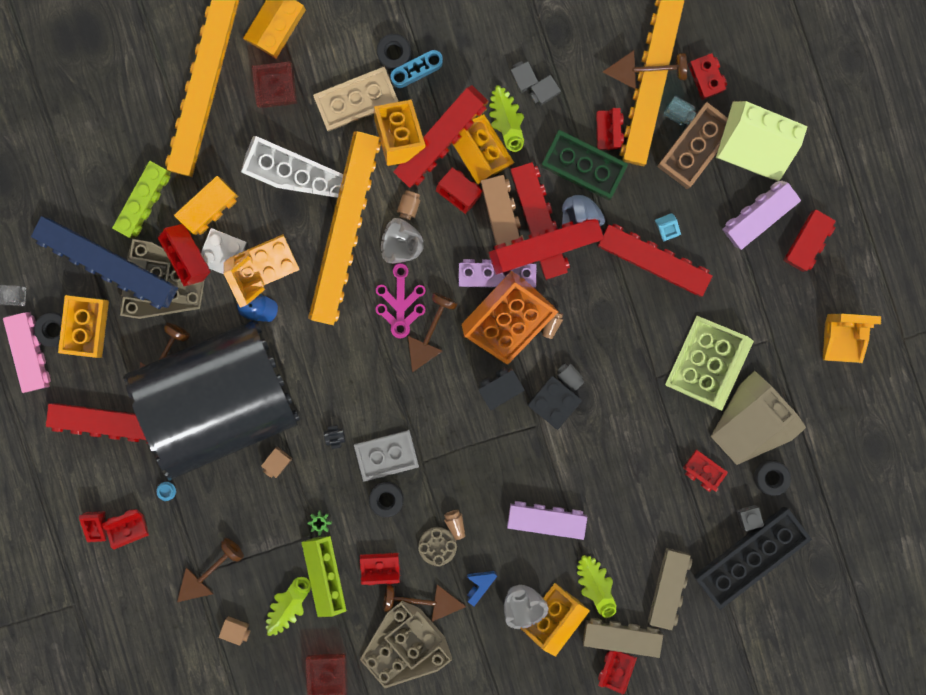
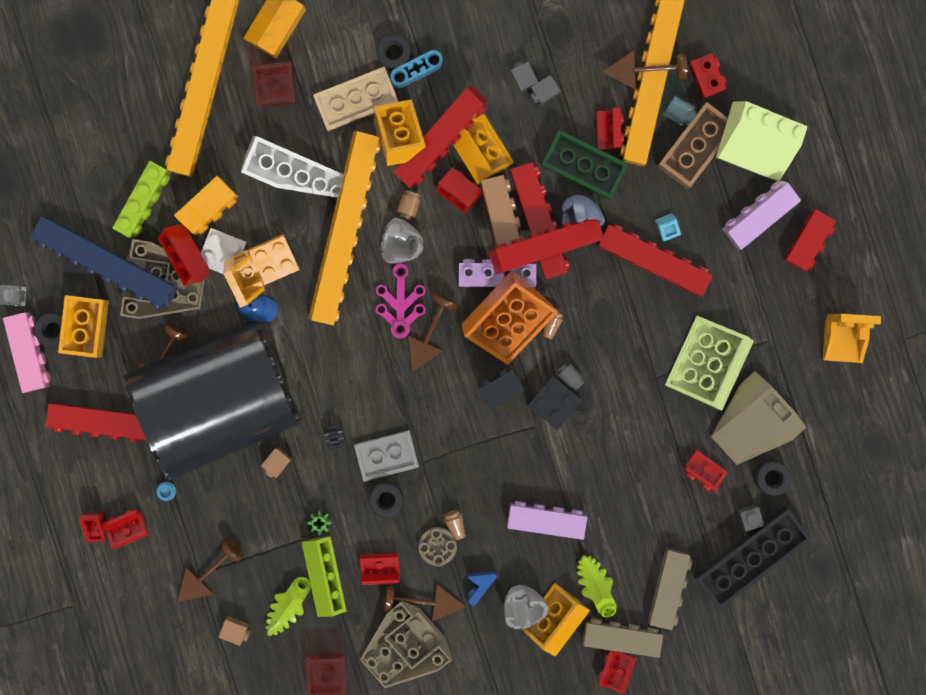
lime plant [489,85,524,152] -> none

